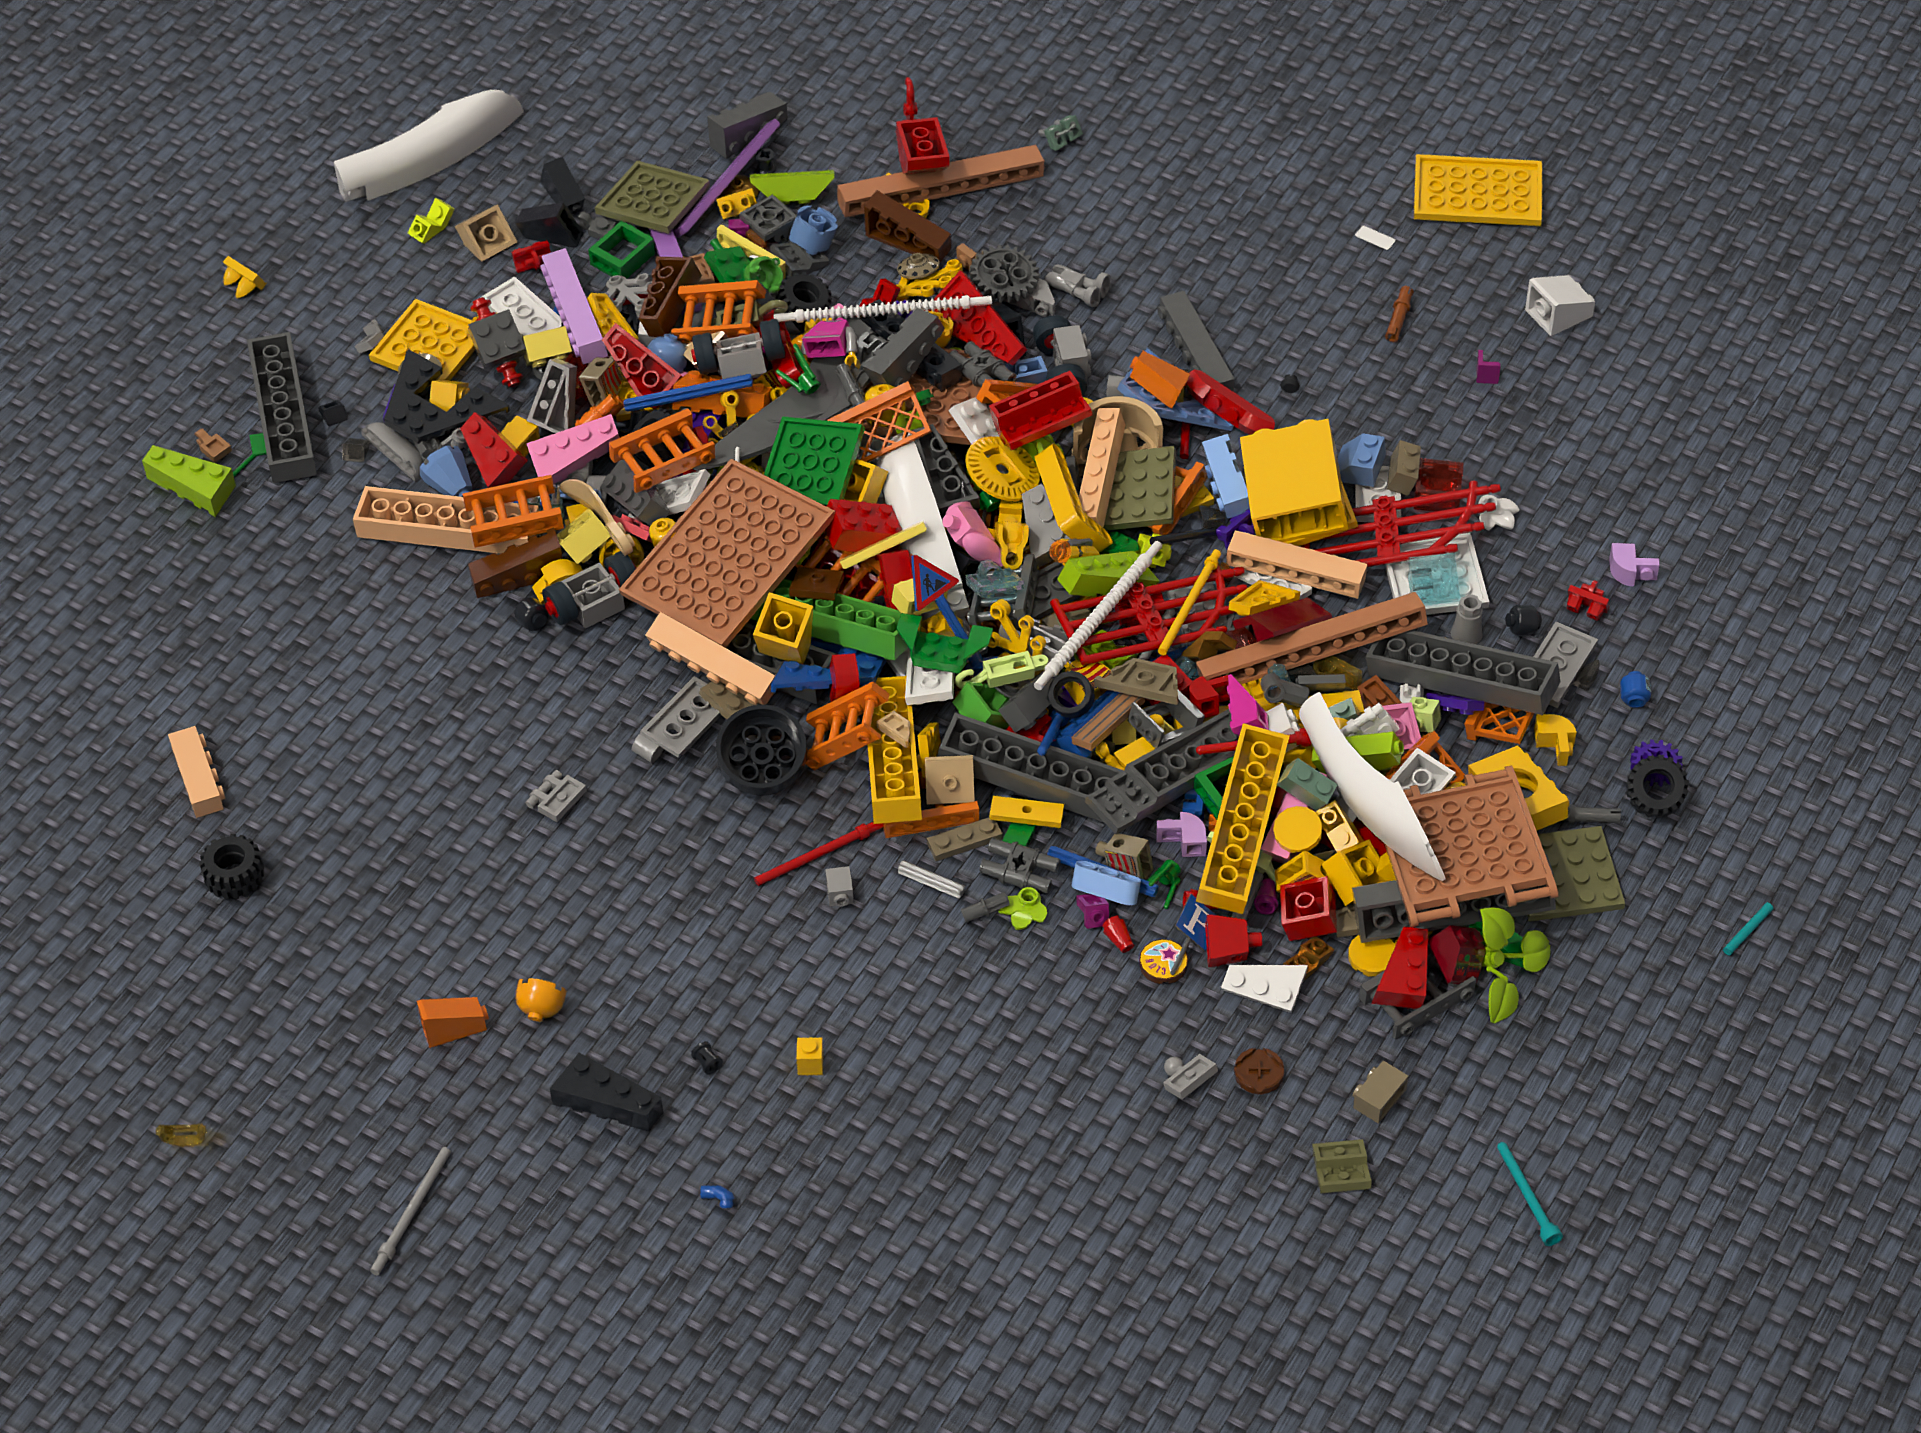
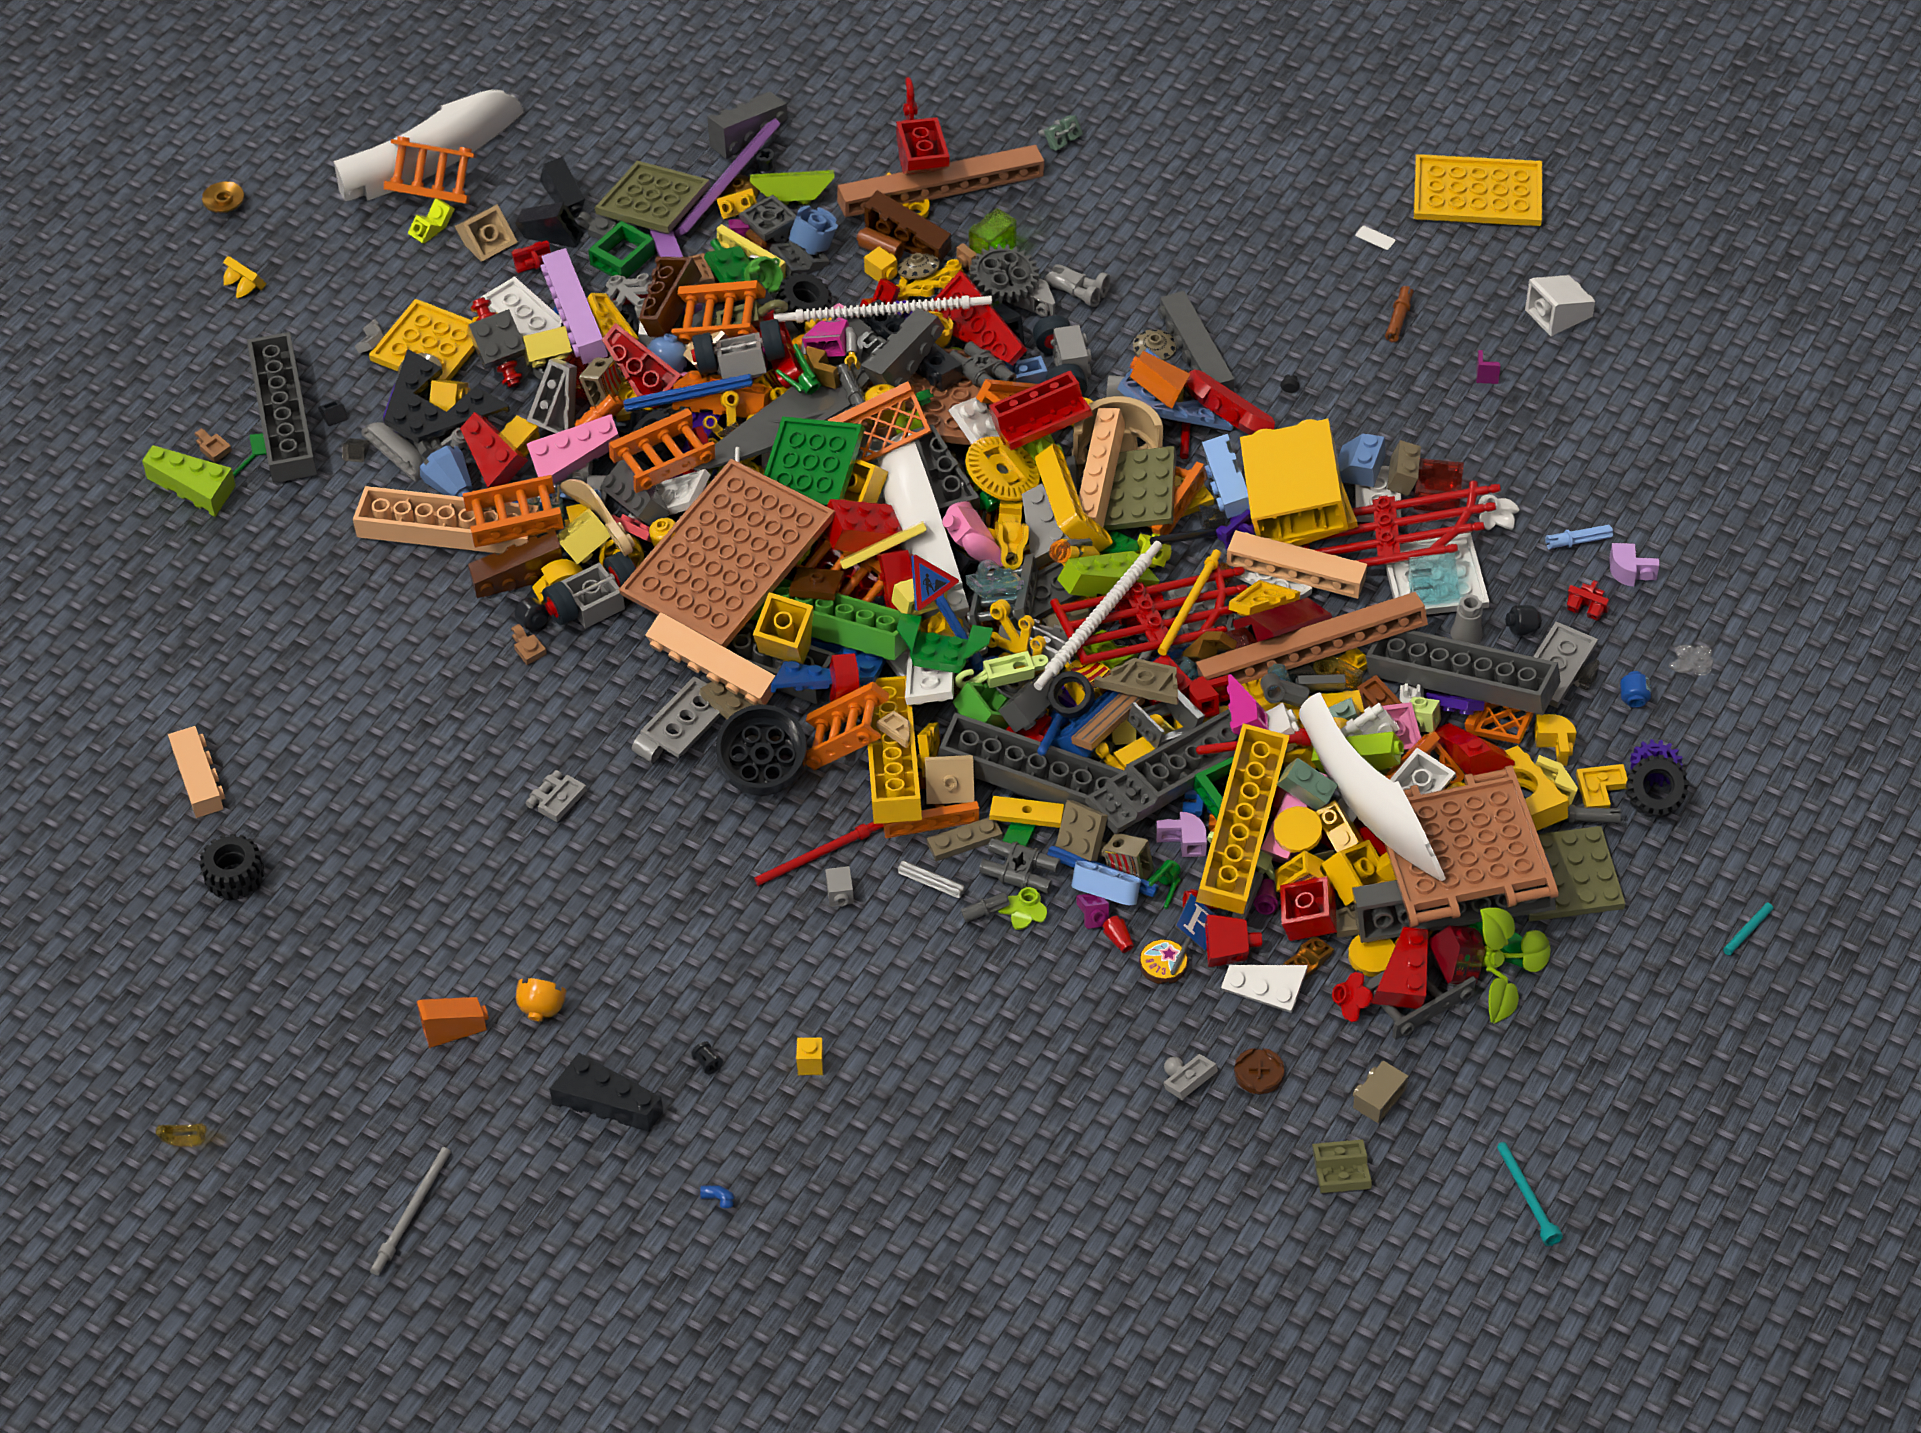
none -> pearl gold dish [202,181,244,213]
none -> orange fence [383,136,477,204]
none -> medium nougat plate [511,624,547,665]
none -> pearl gold slope [805,346,840,389]
none -> dark orange brick [857,227,905,262]
none -> yellow brick [864,247,898,282]
none -> clear neon green brick [969,208,1017,254]
none -> dark tan plate [1056,800,1108,861]
none -> dark tan dish [1133,329,1176,361]
none -> red plate [1332,972,1373,1022]
none -> yellow tile [1338,648,1368,677]
none -> red wedge [1429,723,1515,776]
none -> light yellow slope [1535,755,1578,806]
none -> light blue axle [1545,525,1613,550]
none -> yellow plate [1576,764,1628,808]
none -> clear plate [1669,644,1713,675]

